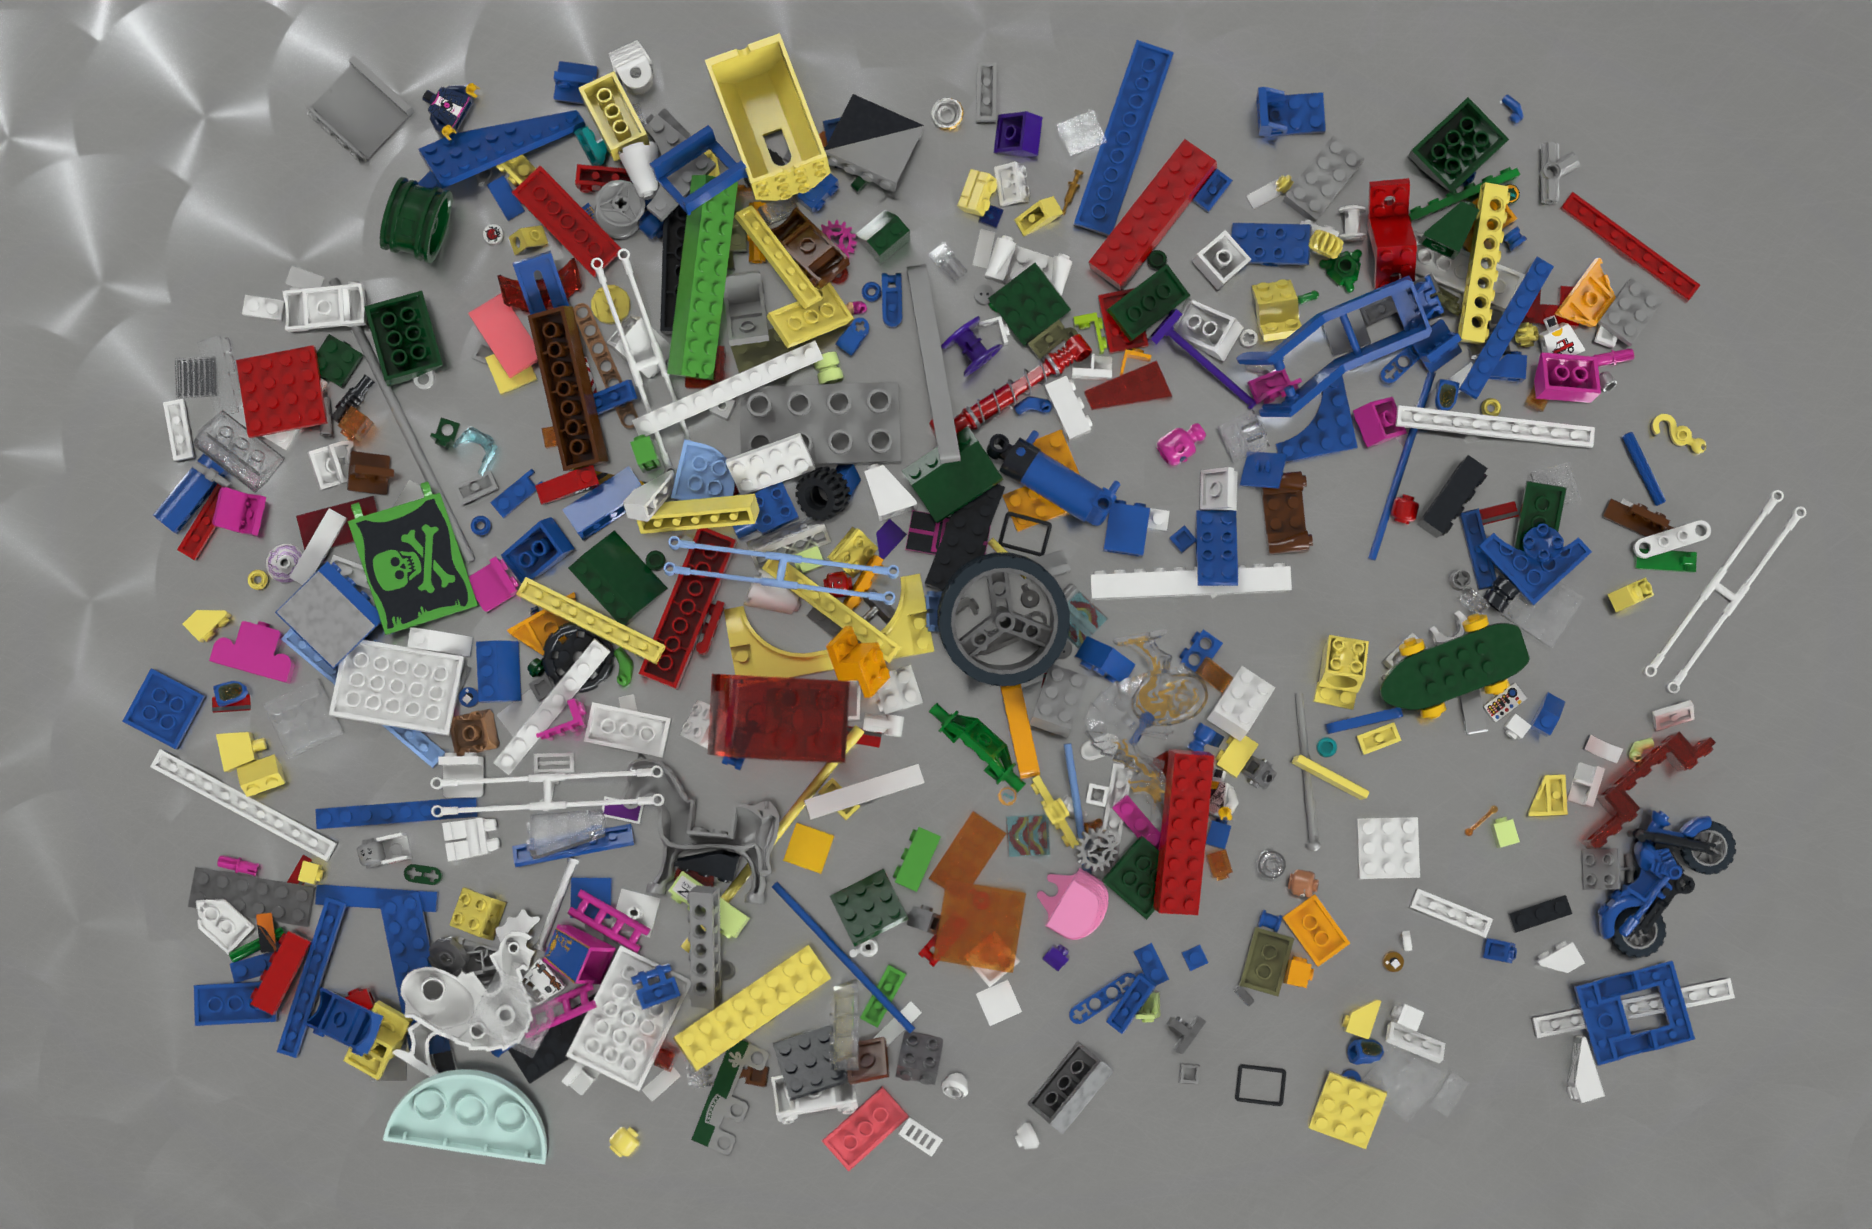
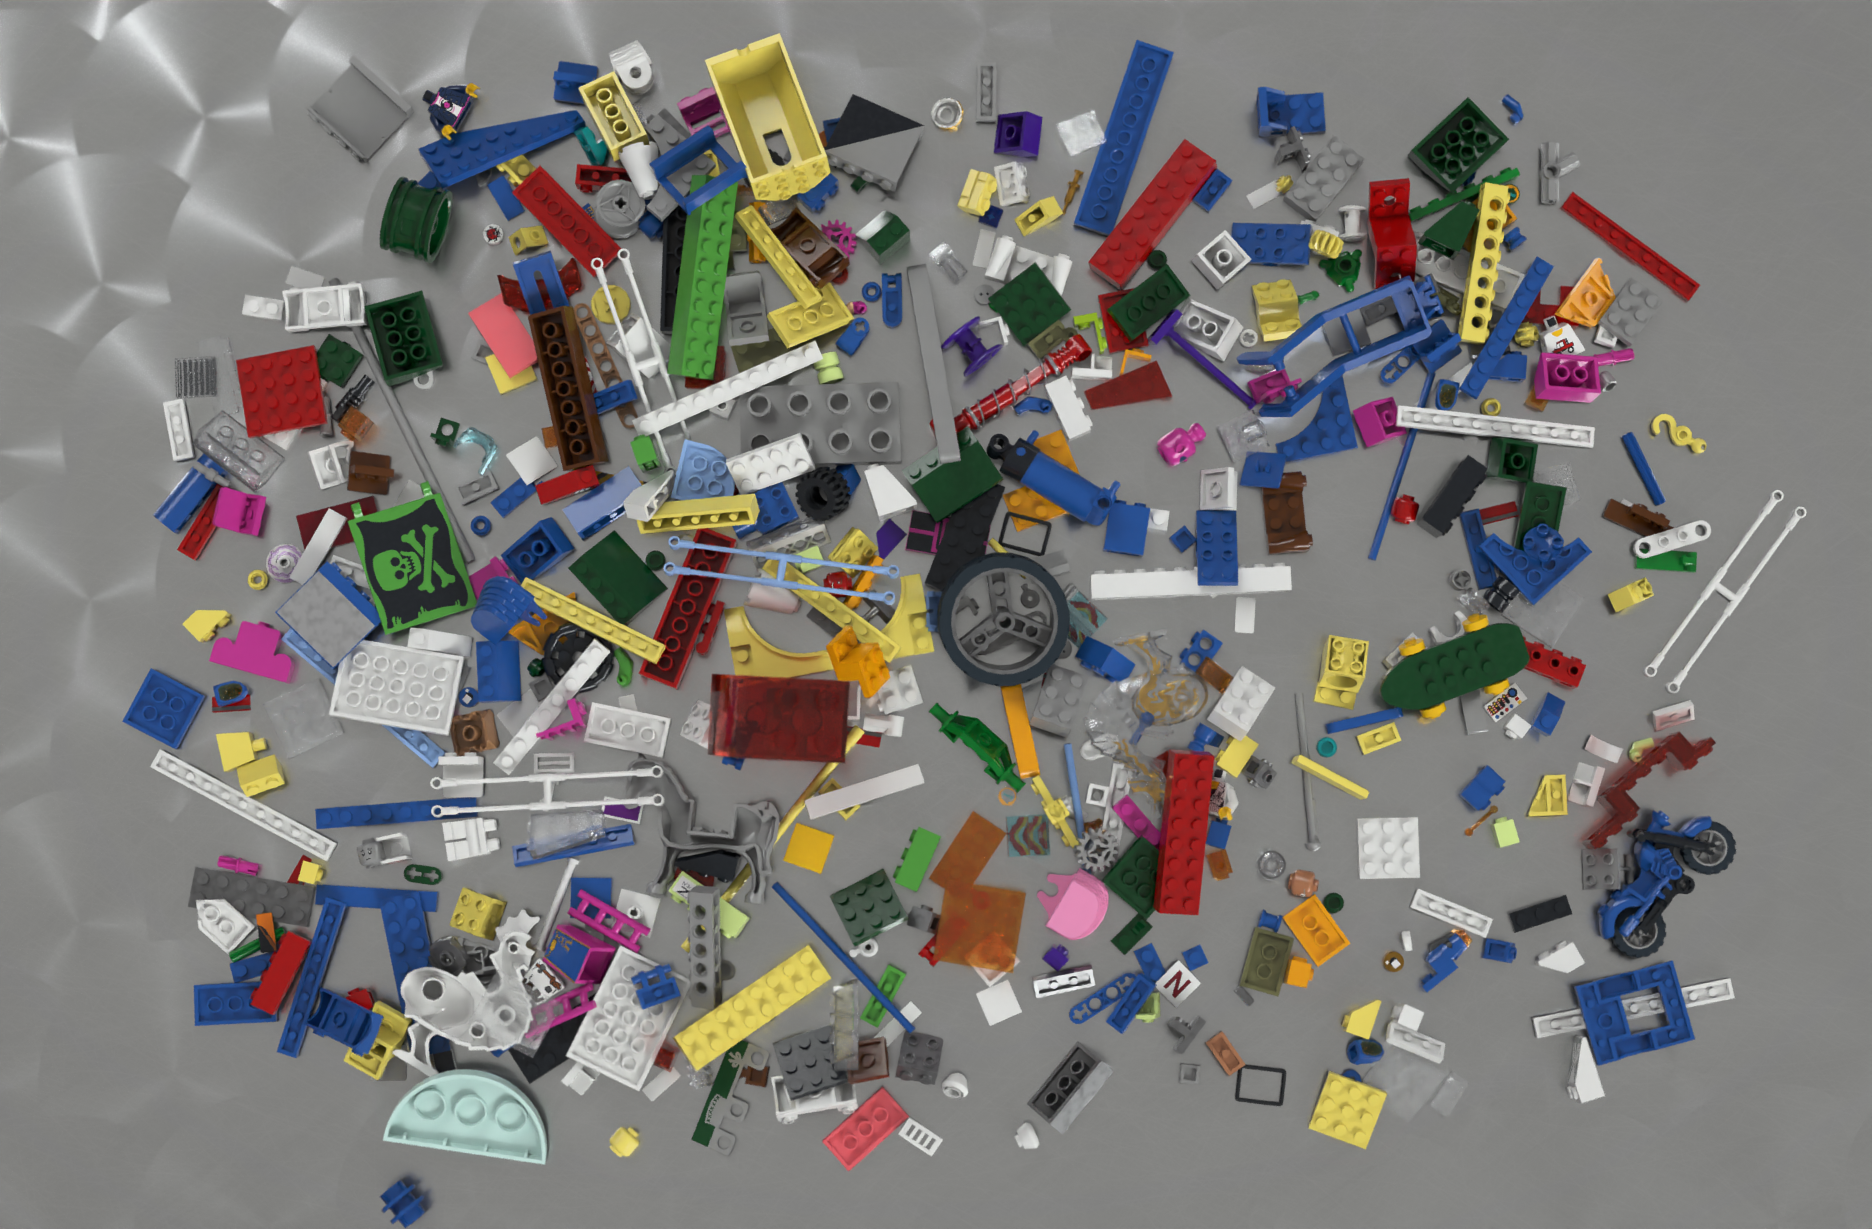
none -> blue piece [380,1180,426,1228]
none -> blue piece [471,576,547,645]
none -> white sticker [506,436,557,485]
none -> dark pink plate [677,87,732,138]
none -> plate [1032,965,1095,998]
none -> dark green plate [1111,913,1152,955]
none -> white sticker [1155,960,1201,1008]
none -> nougat plate [1205,1031,1246,1076]
none -> white sticker [1235,597,1256,633]
none -> flat silver bracket [1275,126,1311,172]
none -> dark green plate [1323,893,1344,913]
none -> blue plate [1419,929,1473,993]
none -> blue brick [1459,765,1506,811]
none -> dark green slope [1486,438,1538,483]
none -> red brick [1523,636,1586,689]

